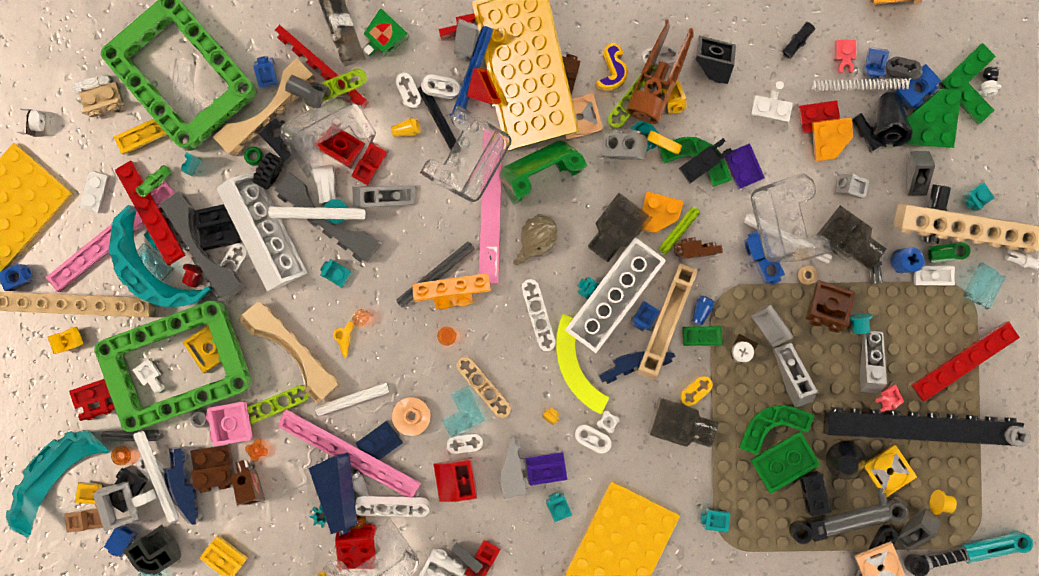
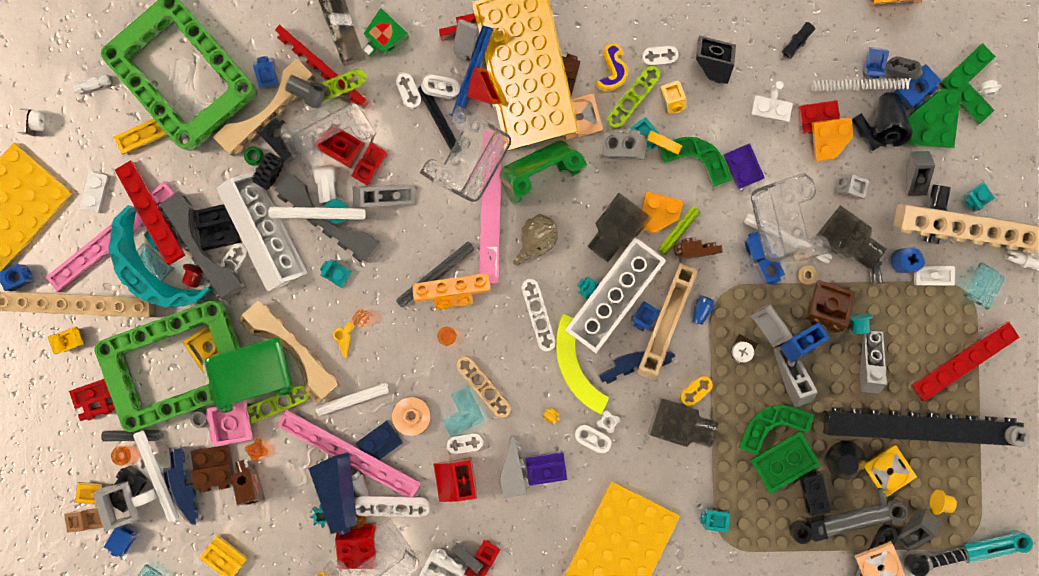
teal windscreen [6,430,110,538] -> none
tan bracket [79,82,124,117] -> none
pearl dark grey brick [123,525,181,575] -> none
white plate [133,359,165,393] -> none
bright green pin [136,165,171,197] -> none
teal tile [181,153,202,176] -> none
yellow cone [391,117,421,137] -> none
teal bracket [546,492,572,523] -> none
dark orange piece [626,19,694,124] -> none
black hinge [678,138,732,184] -> none
green plate [683,326,723,346] -> none
coral plate [835,39,856,73] -> none
coral plate [876,384,904,412] -> none
green piece [927,242,971,263] -> none
black hinge [983,66,999,82] -> none
none -> green windscreen [203,338,293,413]
none -> blue brick [781,323,830,363]

